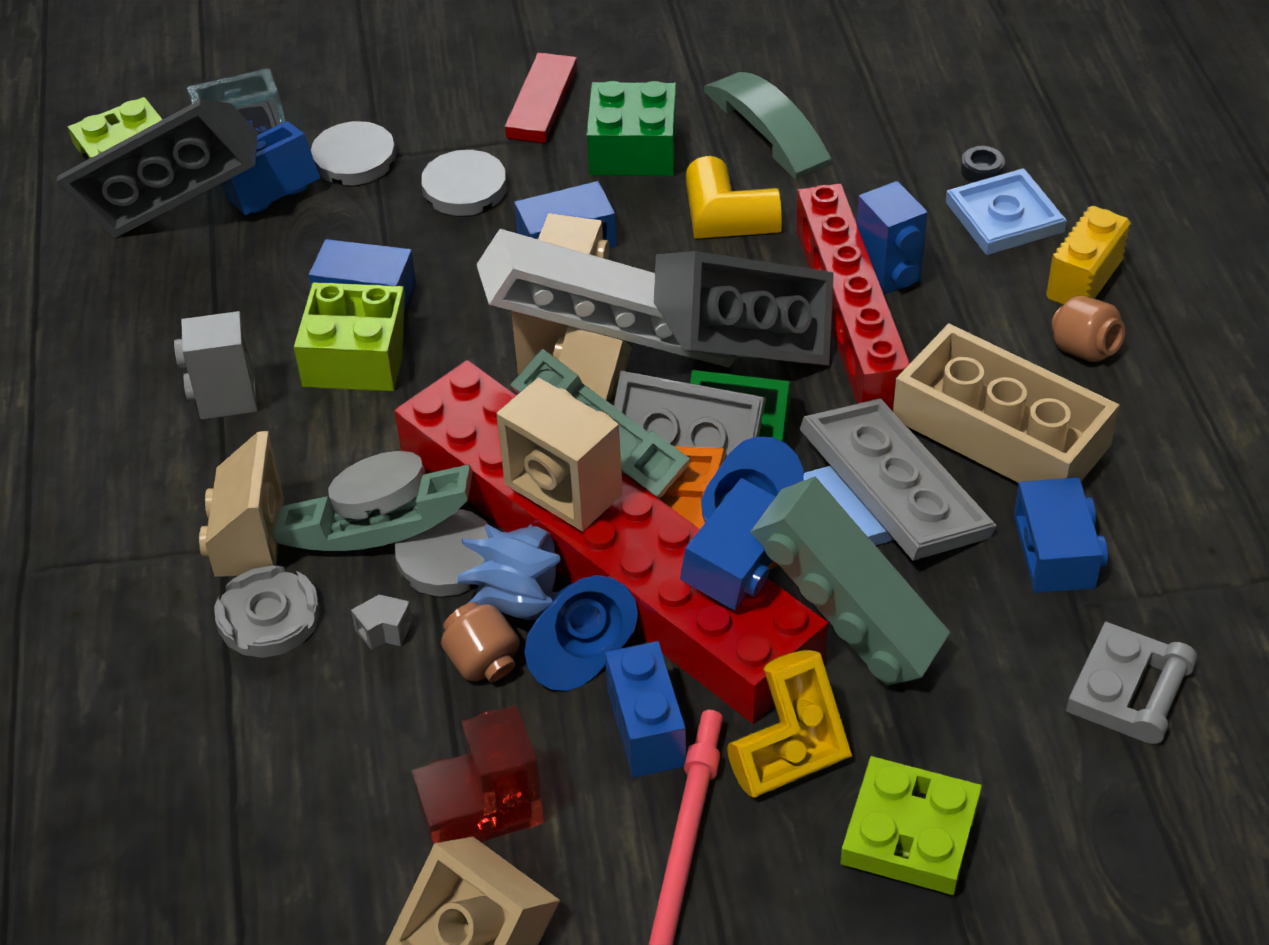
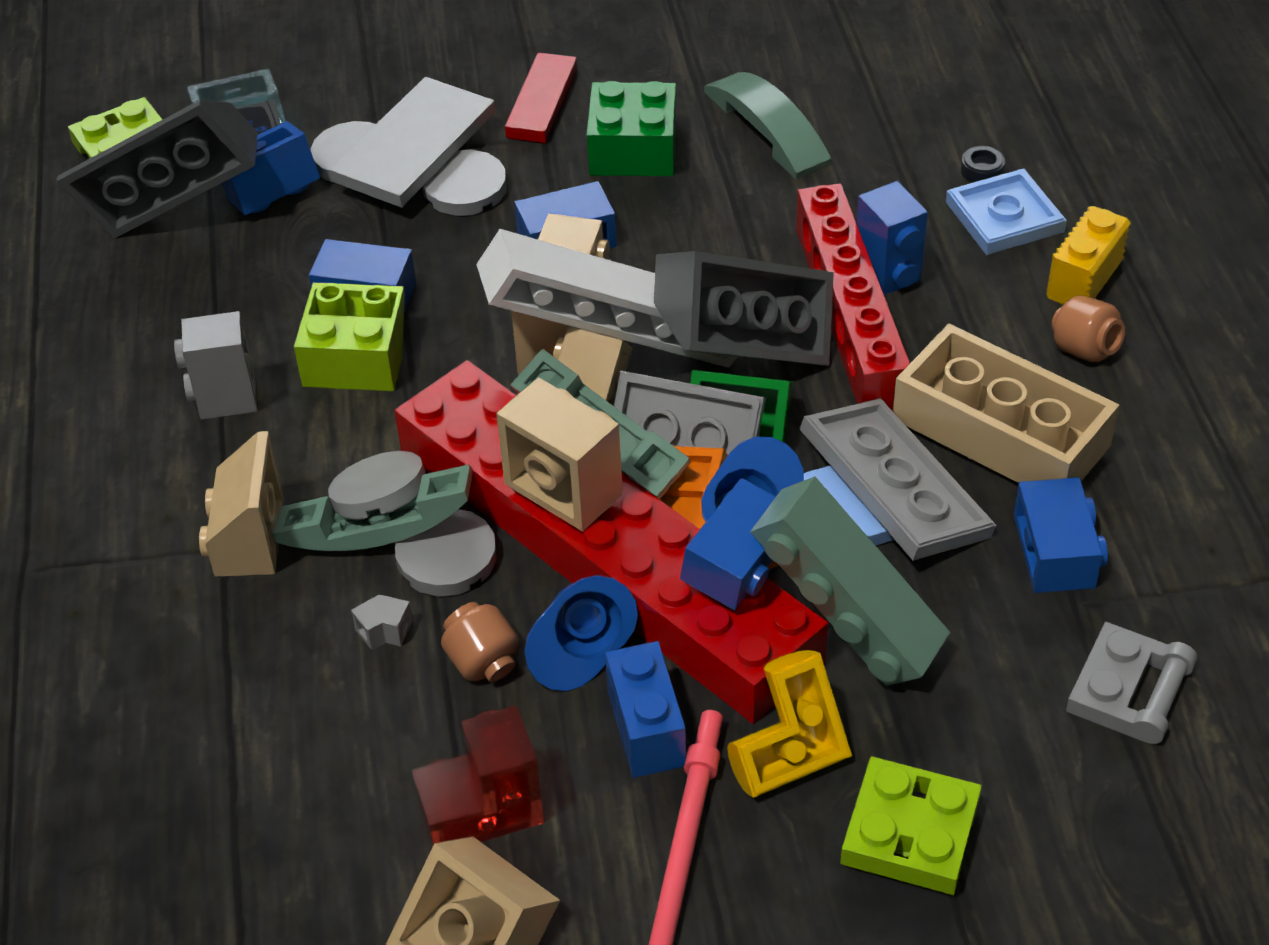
light grey tile [214,565,320,658] -> none
medium blue hair [457,524,560,620] -> none
yellow brick [686,156,782,239] -> none
none -> tile [329,76,496,208]

